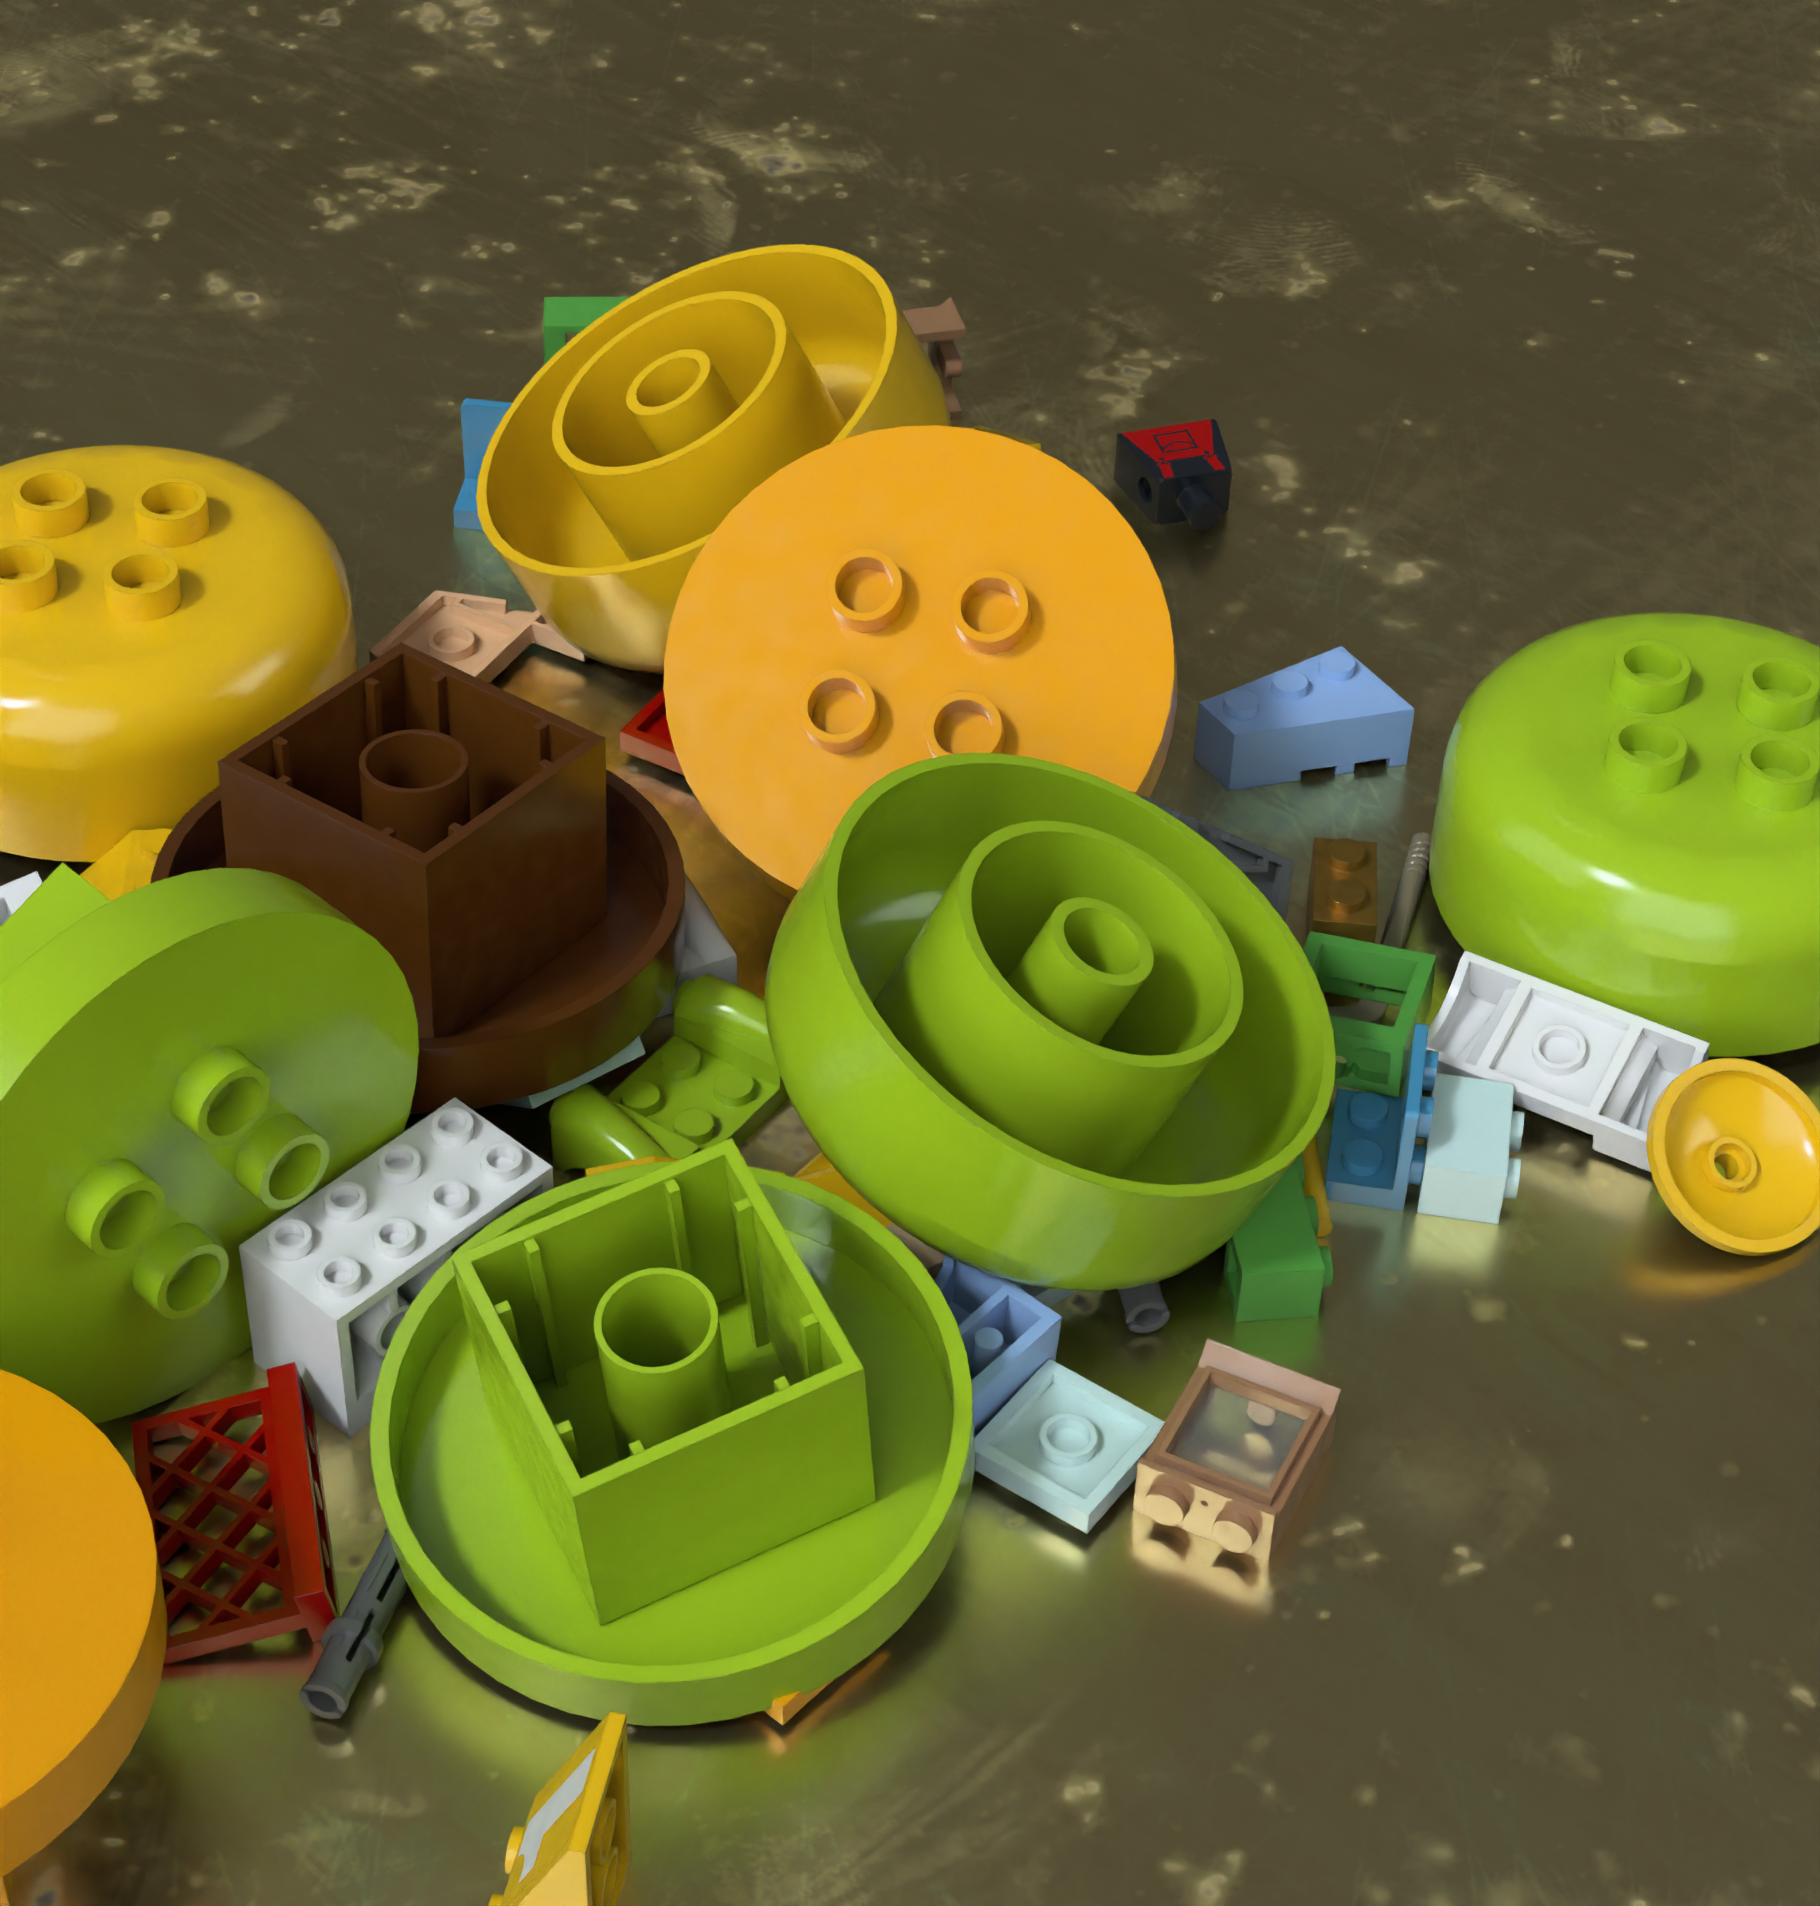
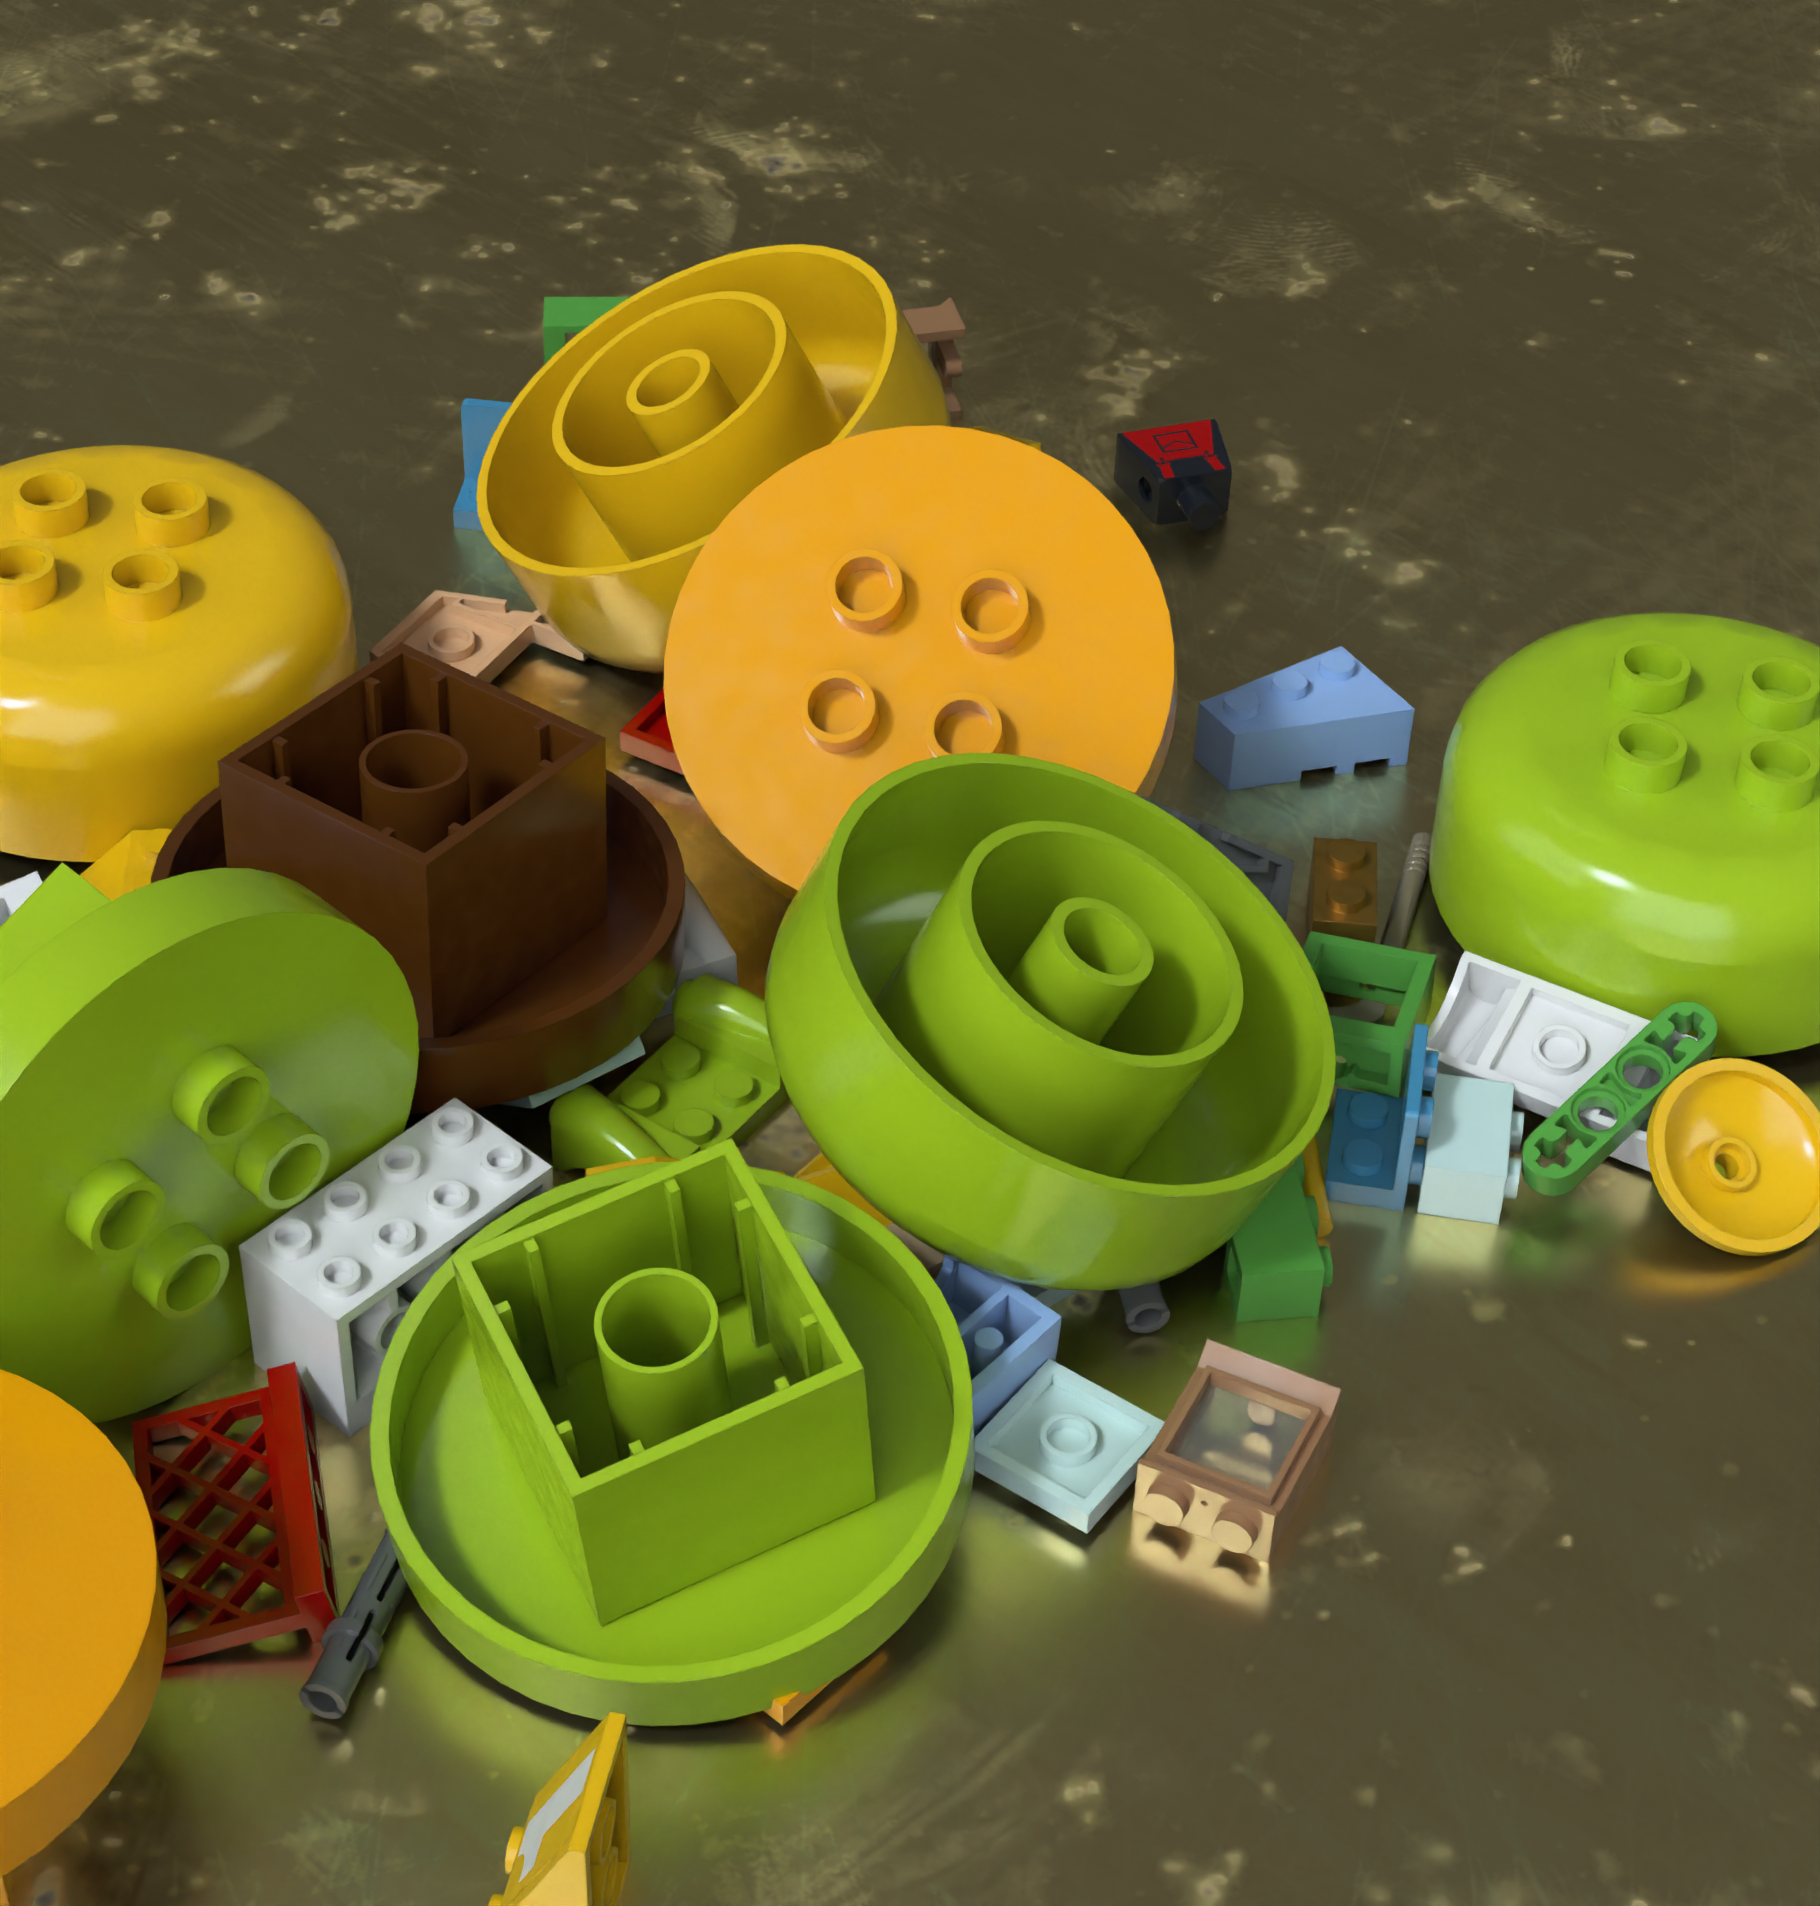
none -> bright green beam [1521,1001,1718,1196]

